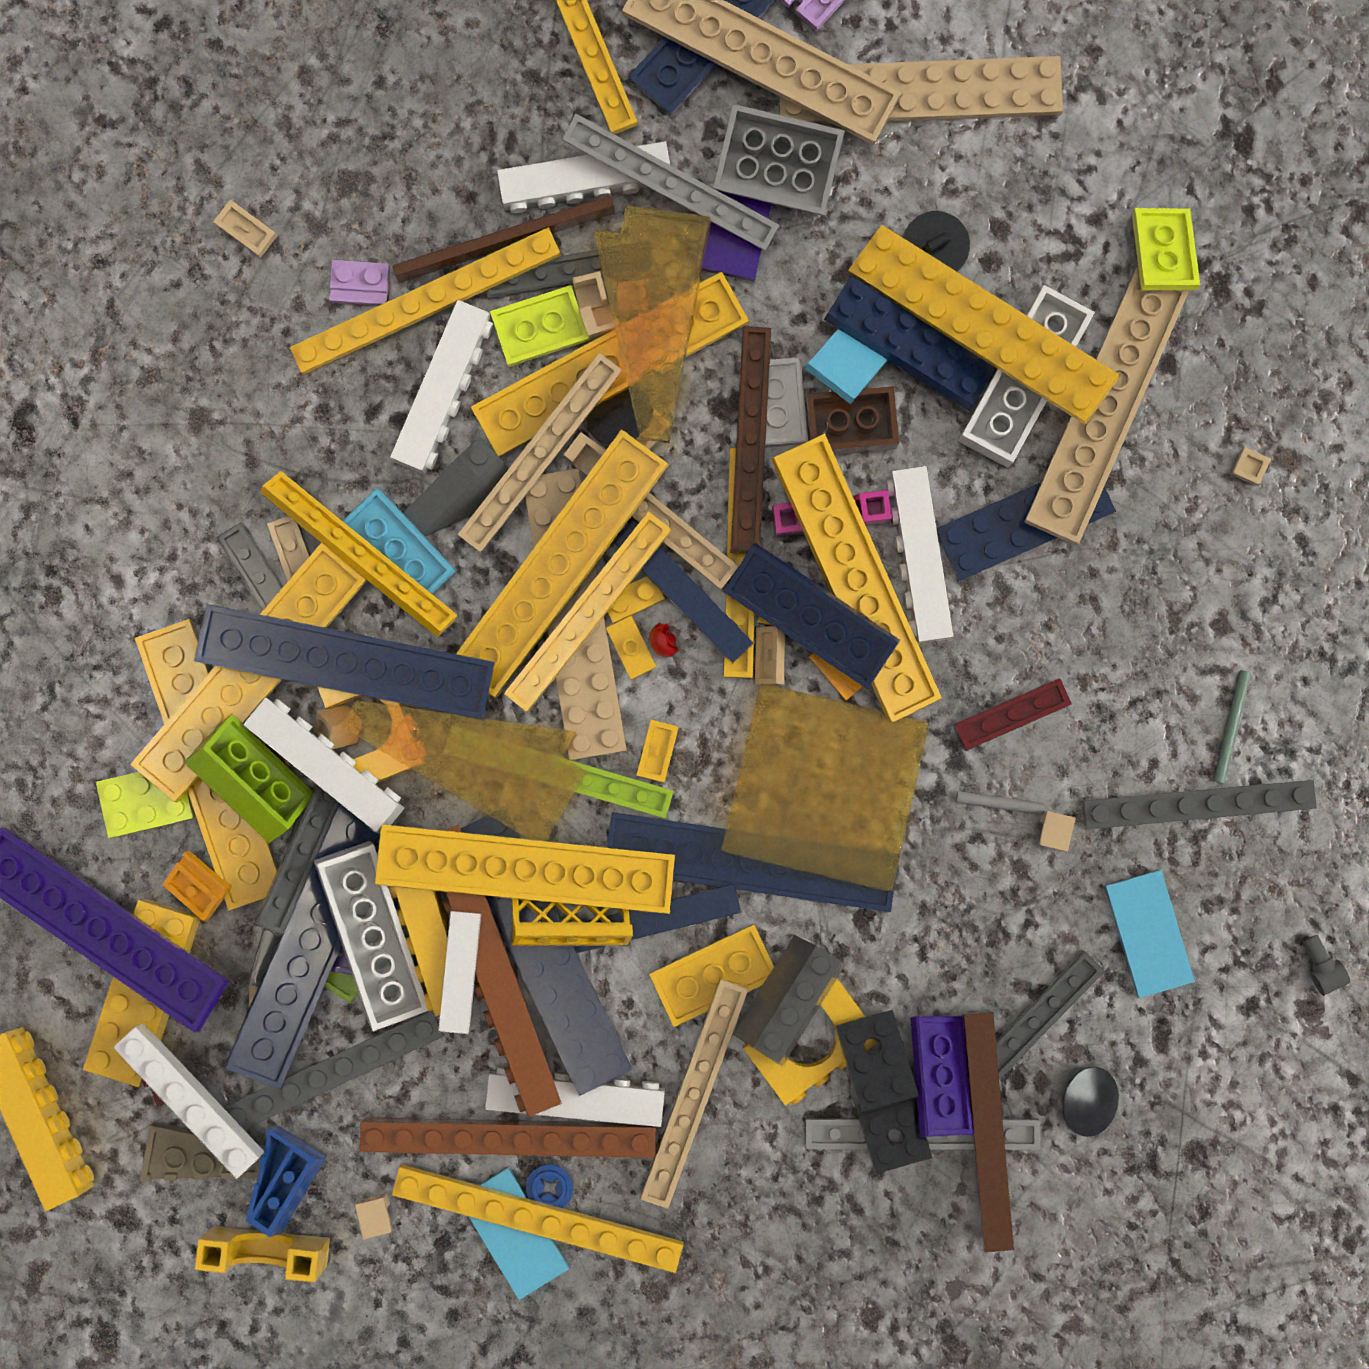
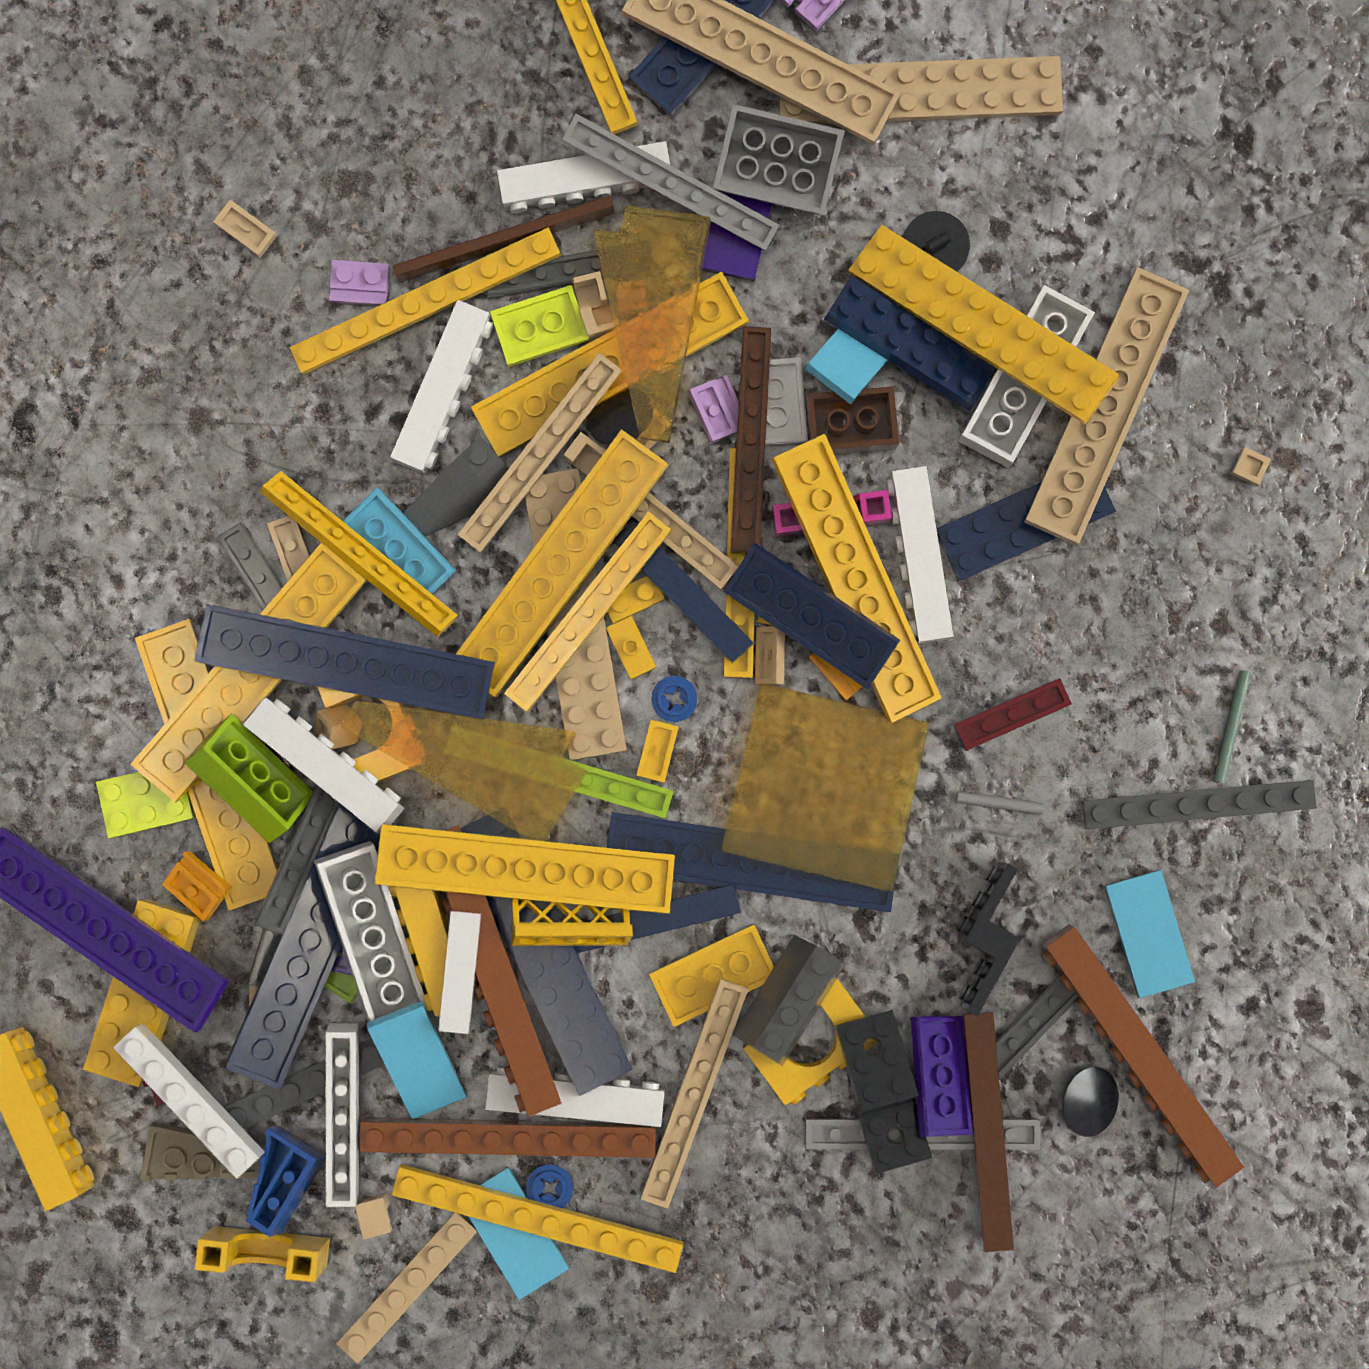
red plate [649,623,679,657] -> none
tan panel [1039,811,1076,852] -> none
neon yellow plate [1132,208,1200,290] -> none
dark grey pin [1302,935,1350,996] -> none
none -> white brick [326,1023,359,1207]
none -> tan plate [336,1213,478,1364]
none -> medium azure tile [367,1001,466,1119]
none -> blue gear [651,676,697,722]
none -> lavender plate [688,375,739,444]
none -> black bracket [957,862,1021,1016]
none -> dark orange brick [1040,924,1245,1188]

